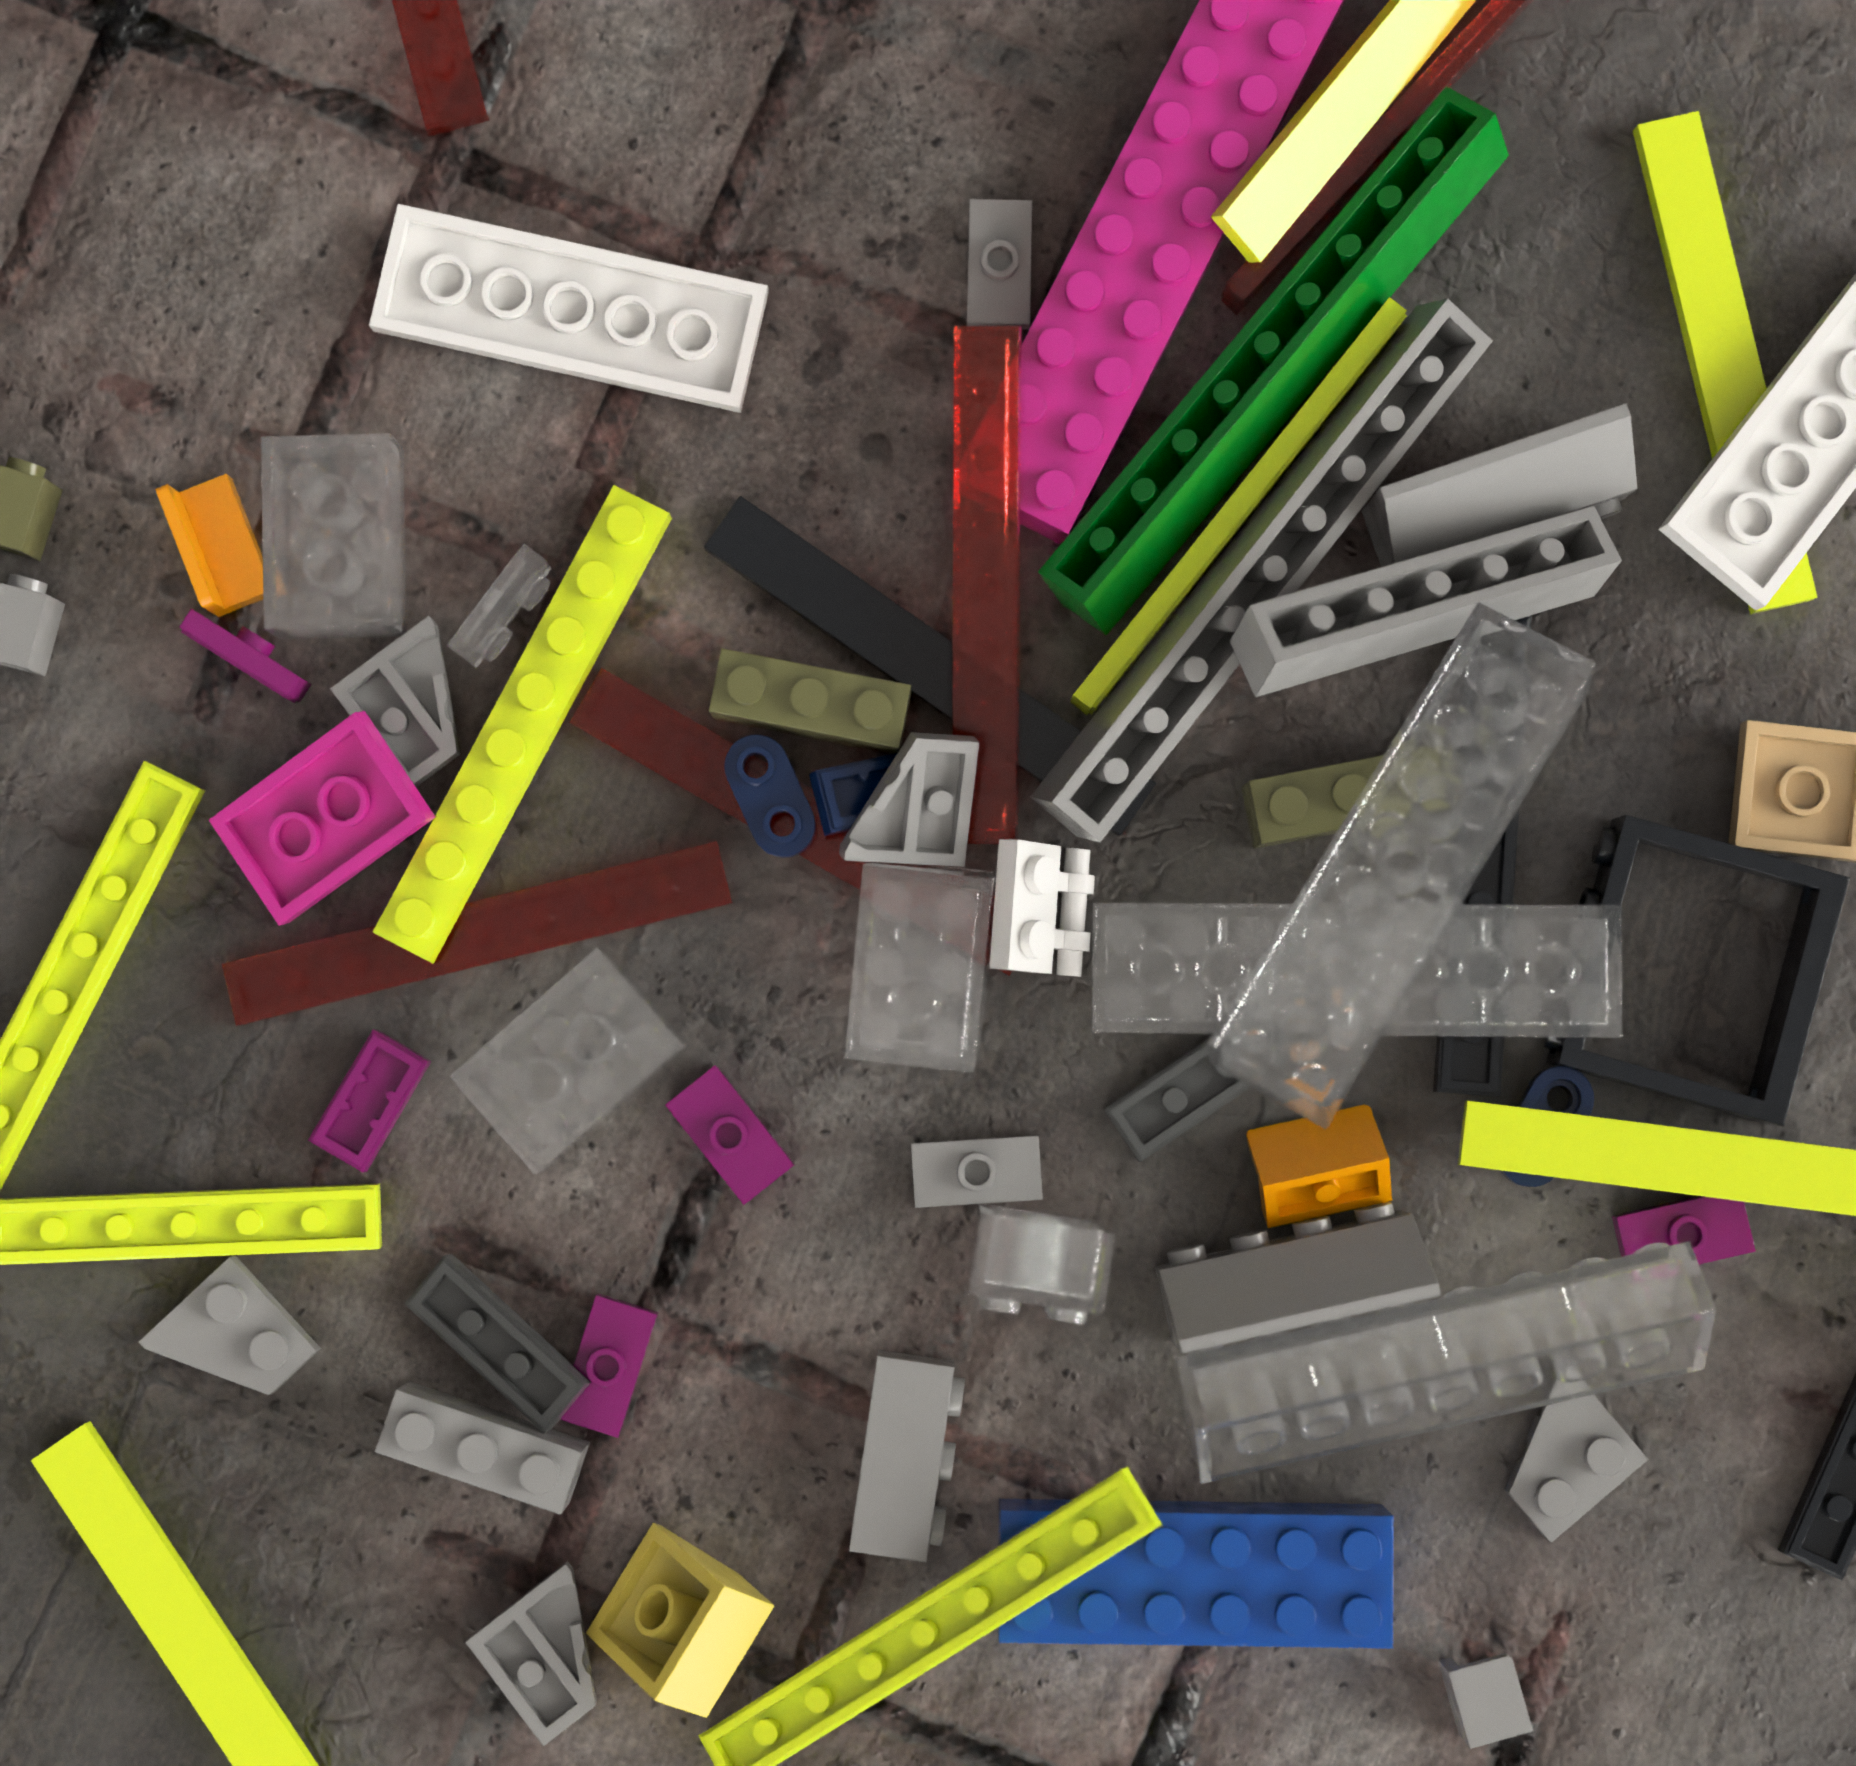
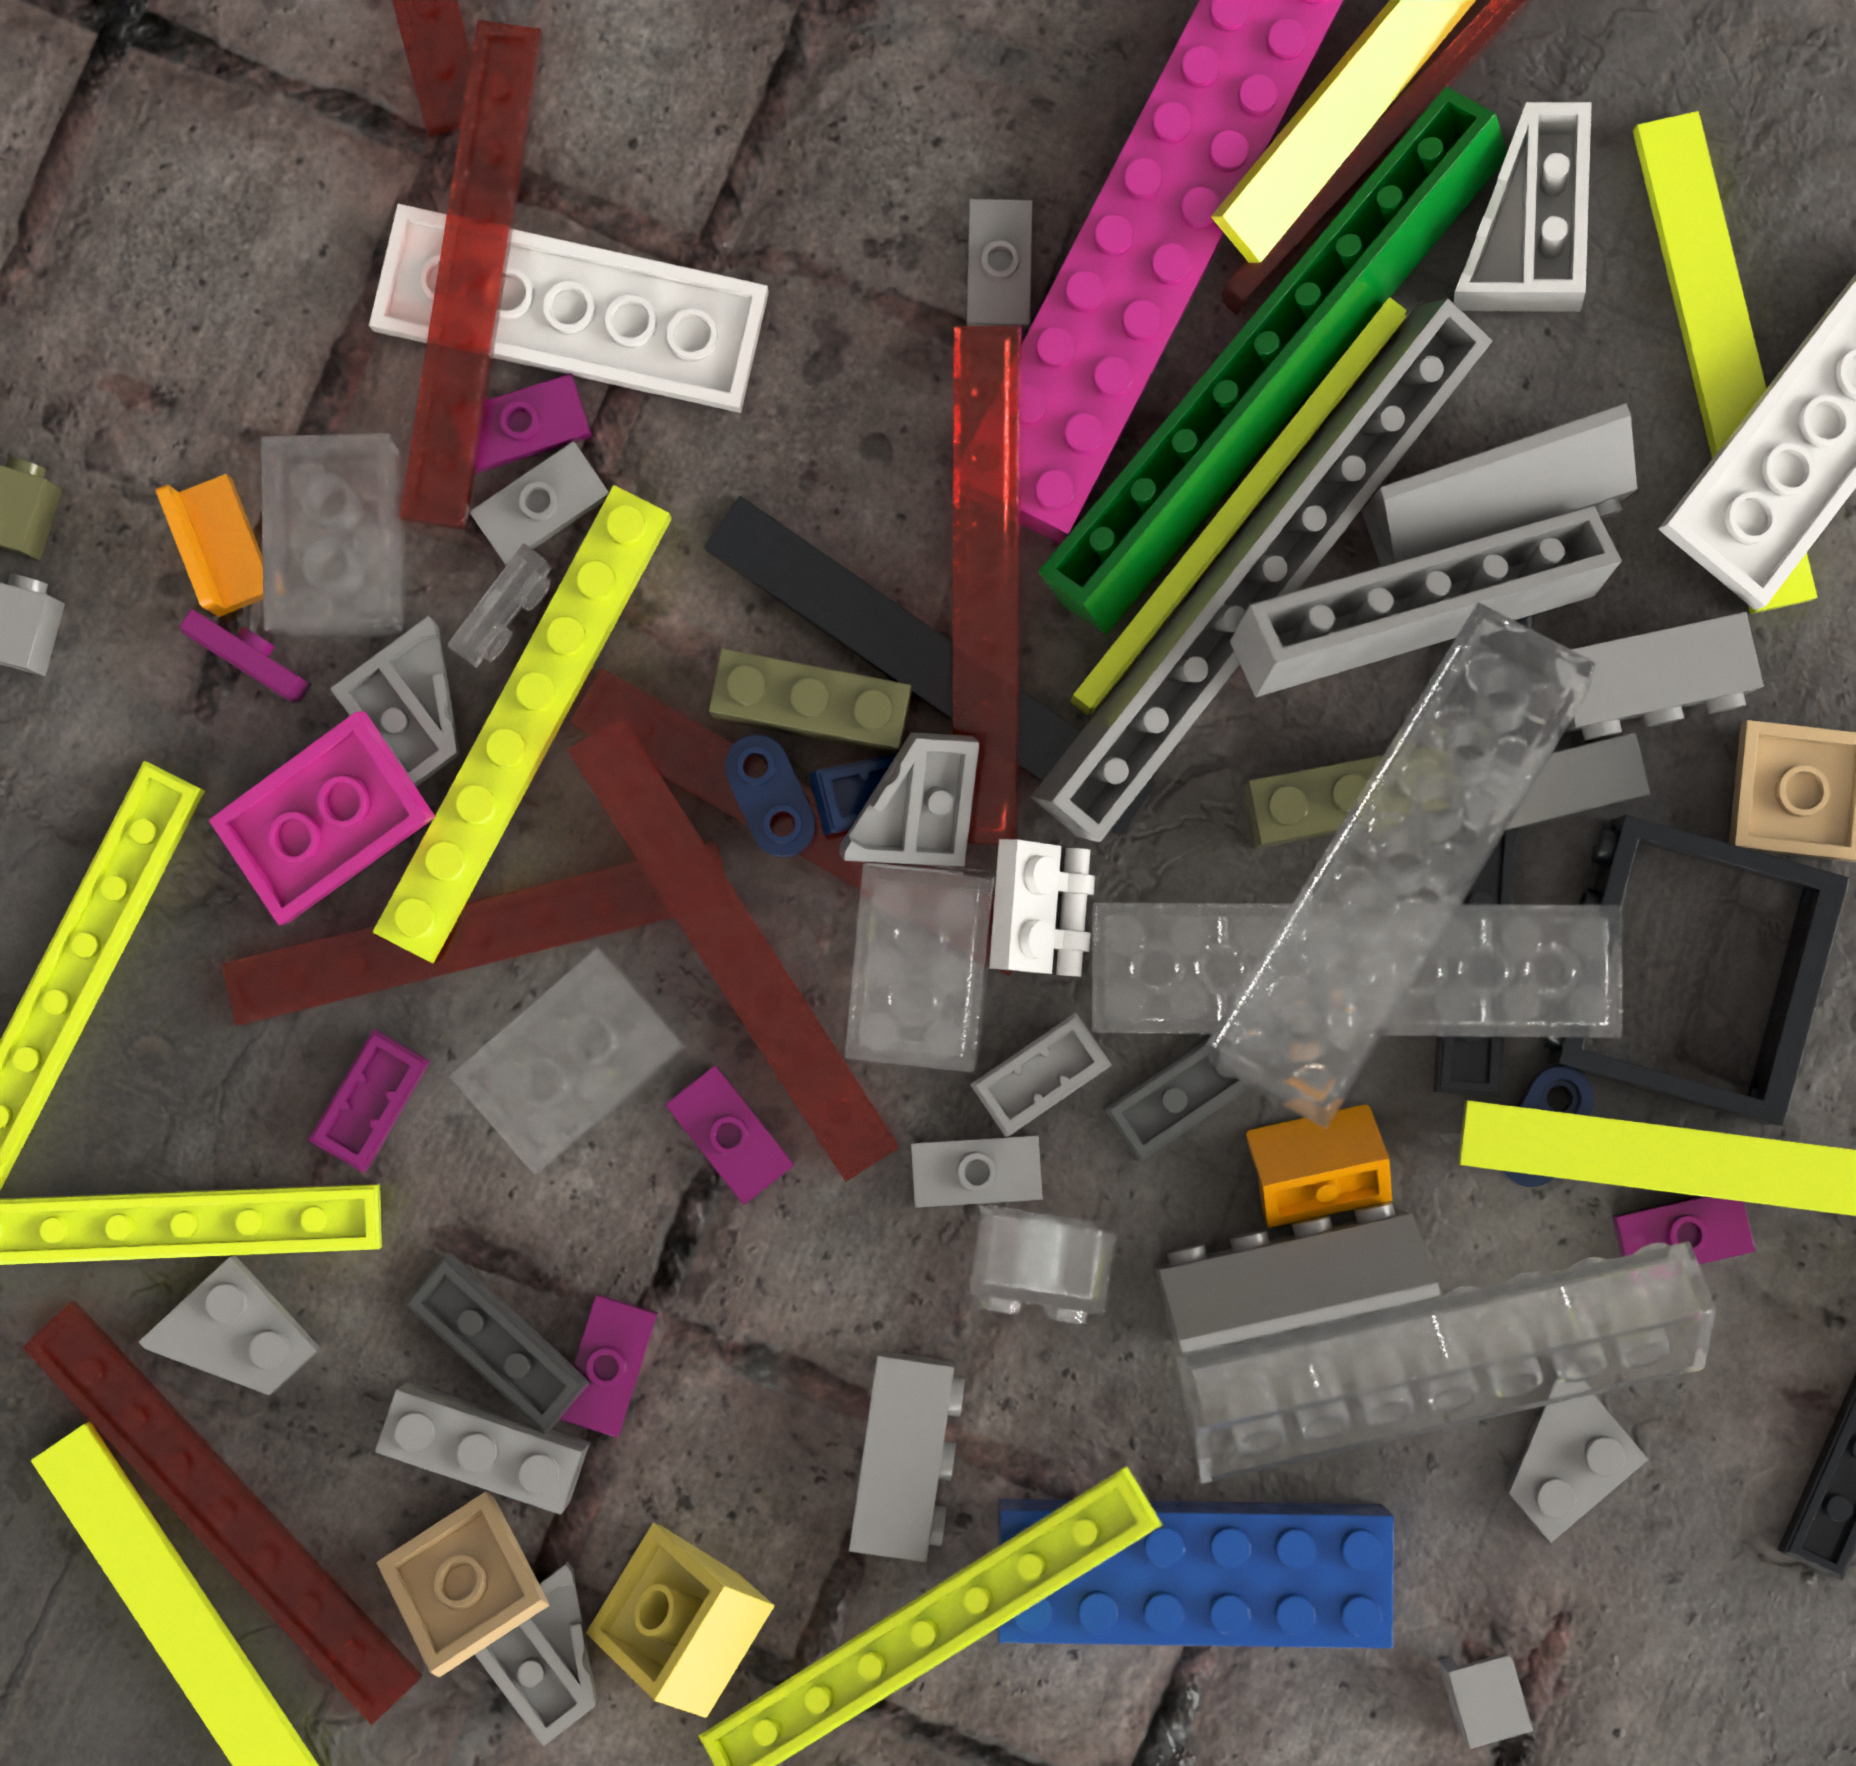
none -> clear red tile [22,1301,423,1725]
none -> tan plate [376,1491,550,1677]
none -> clear red tile [399,20,543,530]
none -> magenta plate [451,374,592,475]
none -> light grey plate [469,441,609,567]
none -> clear red tile [567,716,899,1182]
none -> light grey plate [970,1012,1112,1138]
none -> dark grey tile [1453,732,1651,839]
none -> white wedge [1454,102,1592,312]
none -> light grey brick [1546,612,1764,741]

